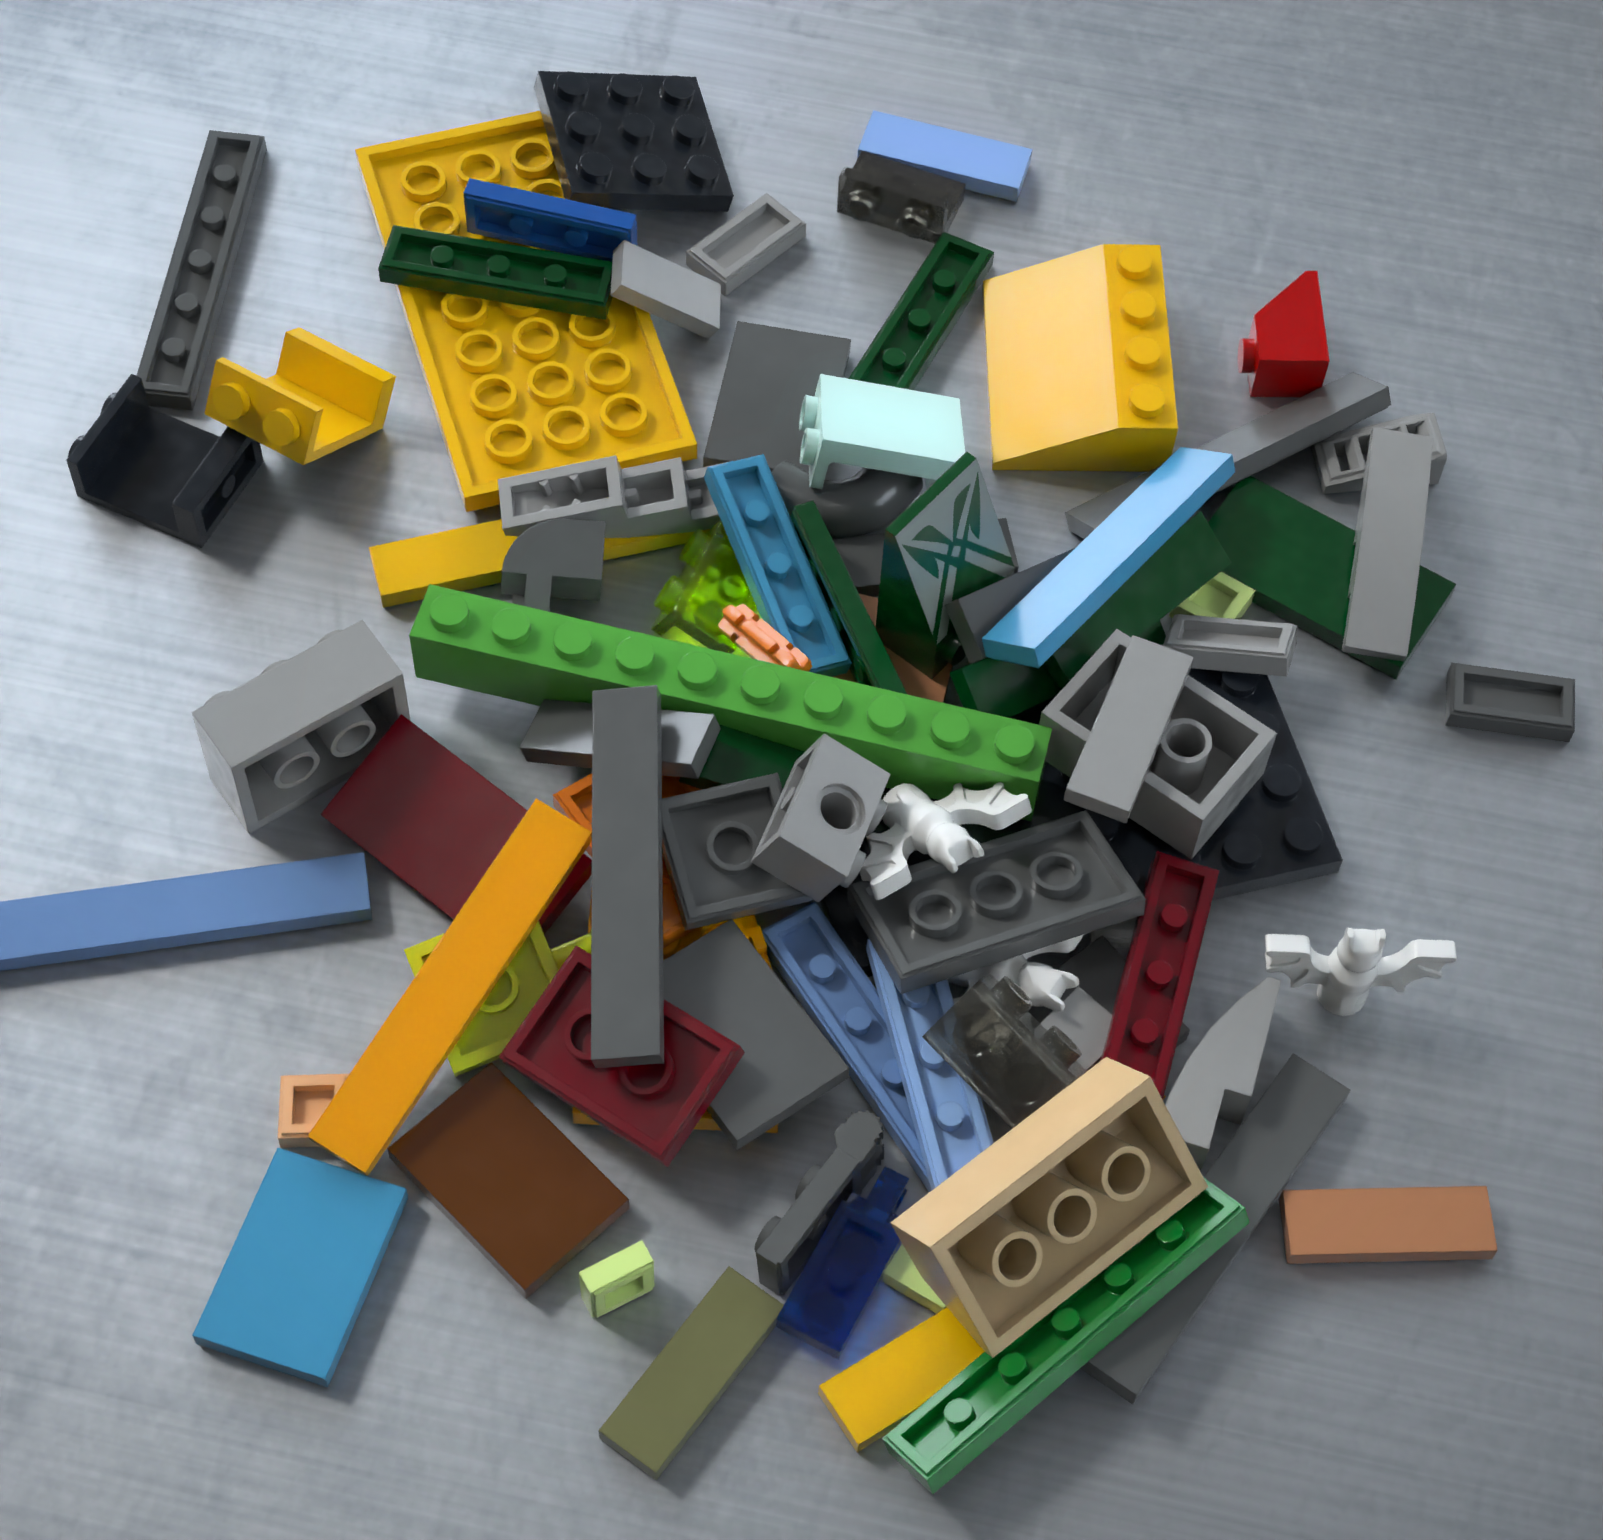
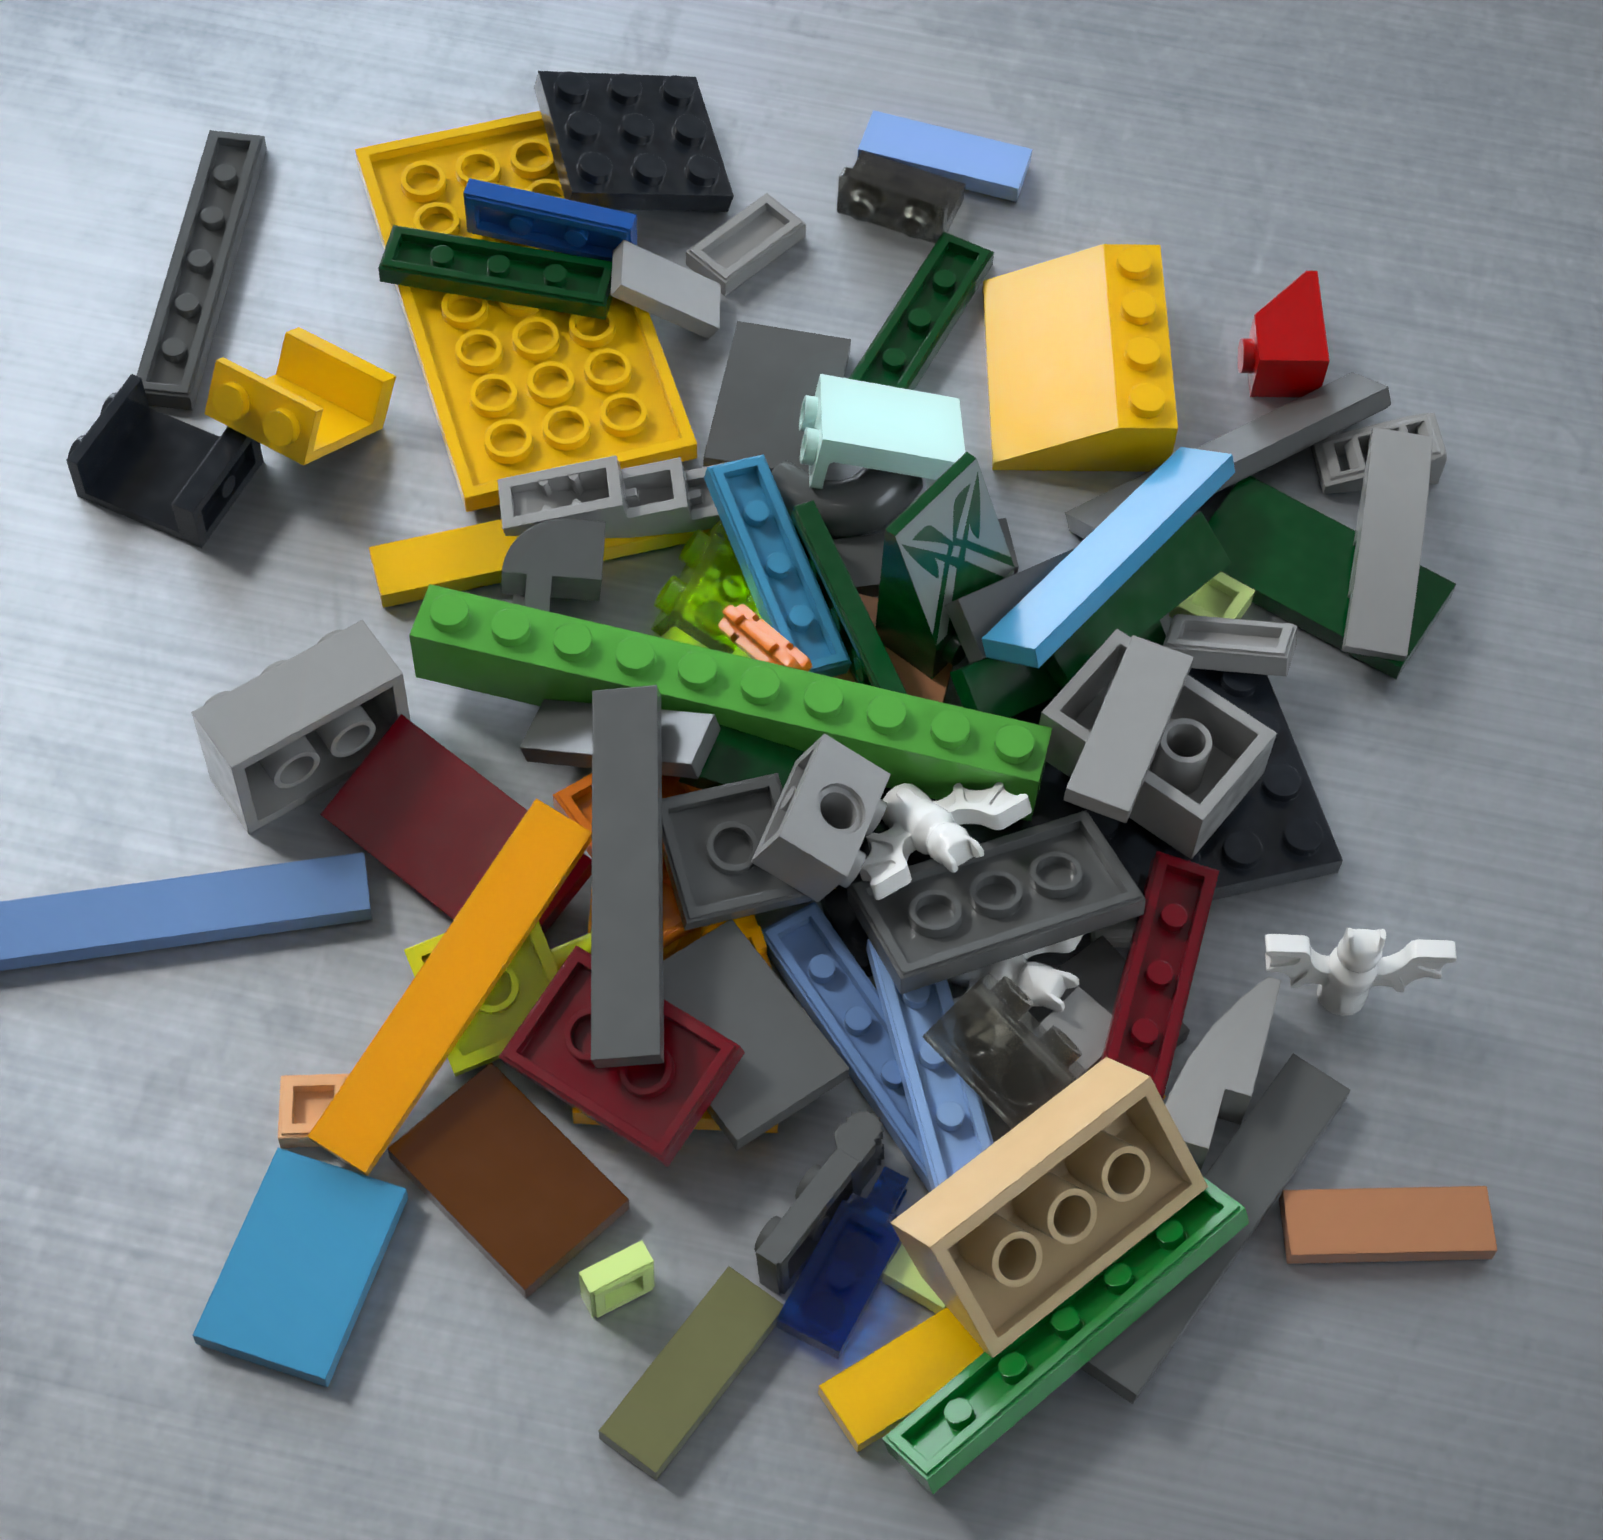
dark grey tile [1445,662,1575,742] -> none

